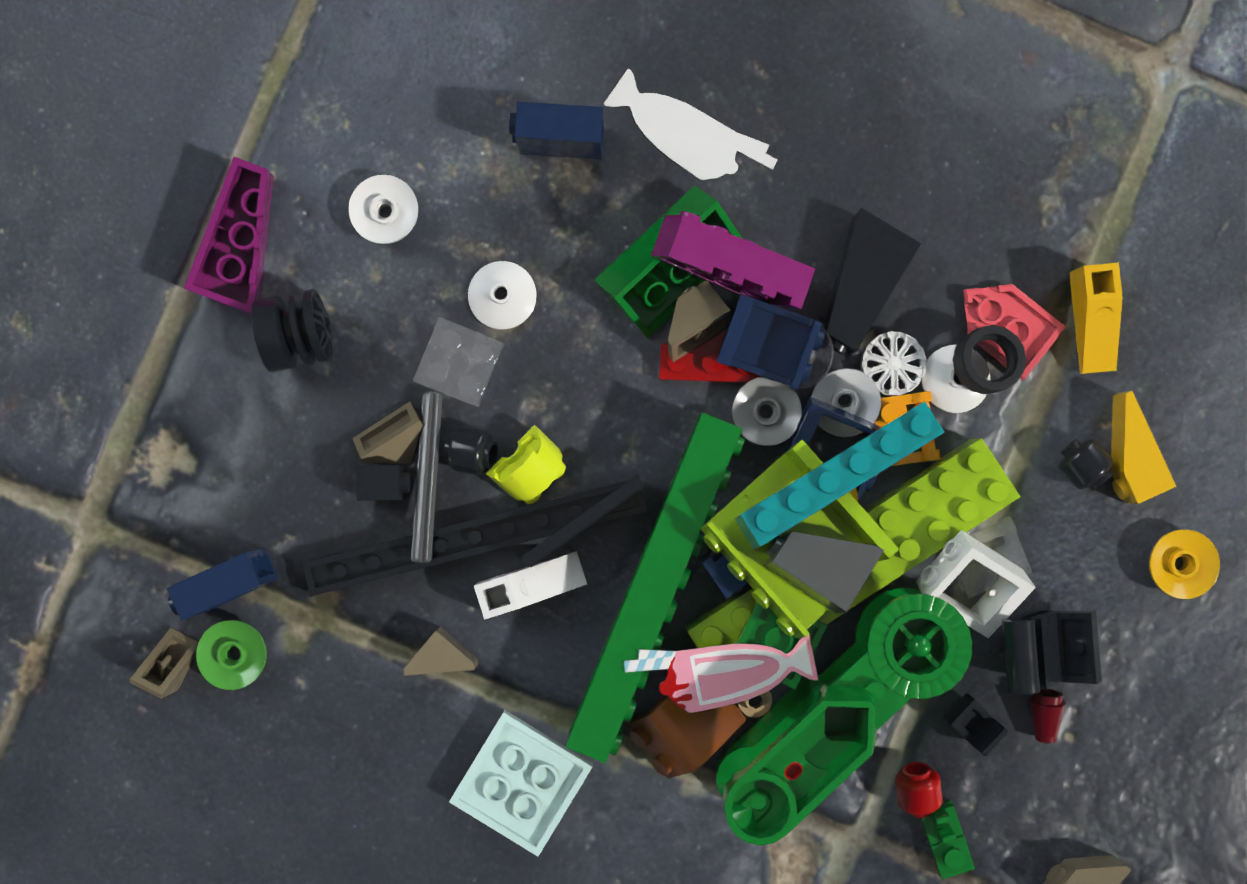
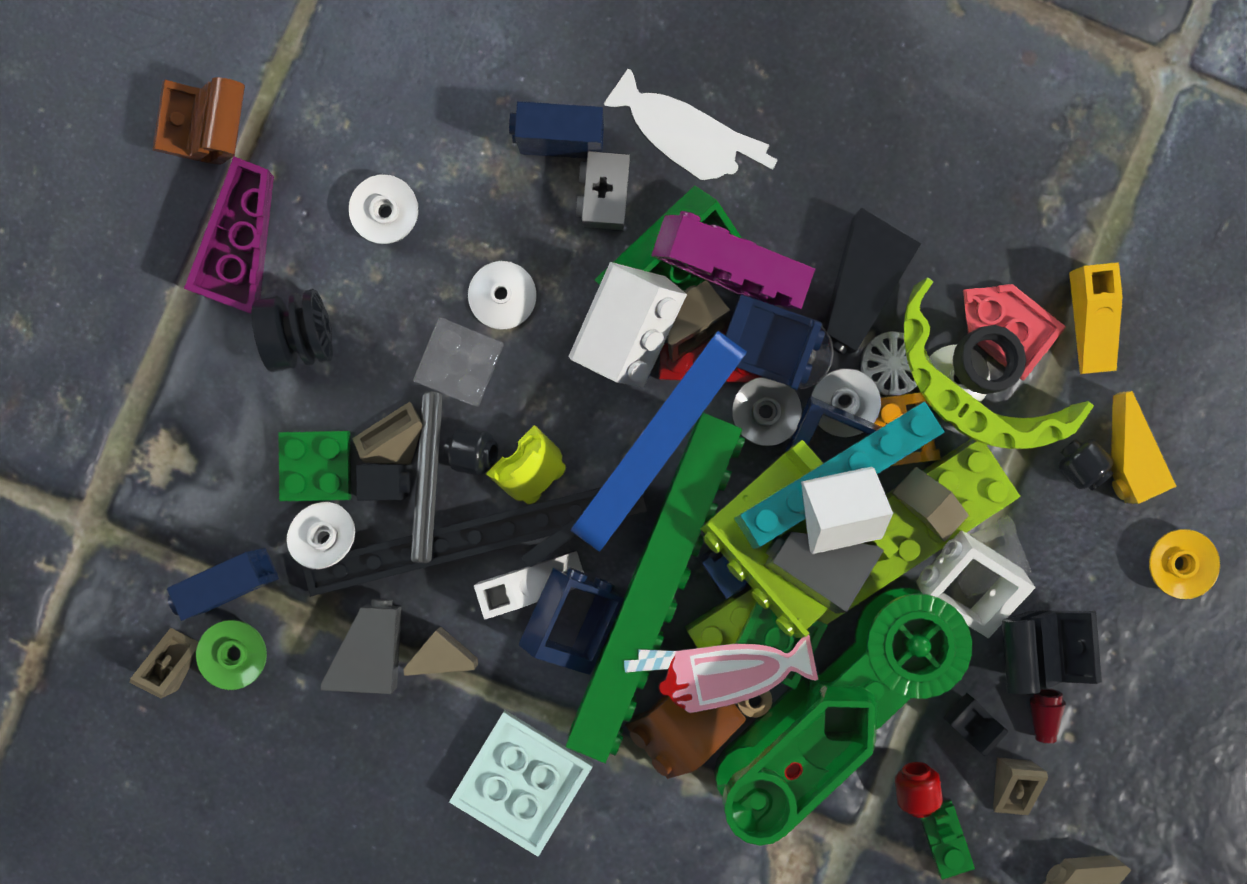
none -> dark orange piece [152,77,245,165]
none -> green plate [278,431,351,501]
none -> white dish [287,502,355,569]
none -> dark grey slope [321,599,402,694]
none -> dark blue window [519,567,625,675]
none -> white slope [568,262,687,387]
none -> blue beam [570,331,747,552]
none -> light grey brick [576,151,630,231]
none -> white slope [801,467,893,554]
none -> dark tan slope [891,467,969,542]
none -> lime windscreen [904,277,1094,449]
none -> dark tan slope [993,757,1048,815]

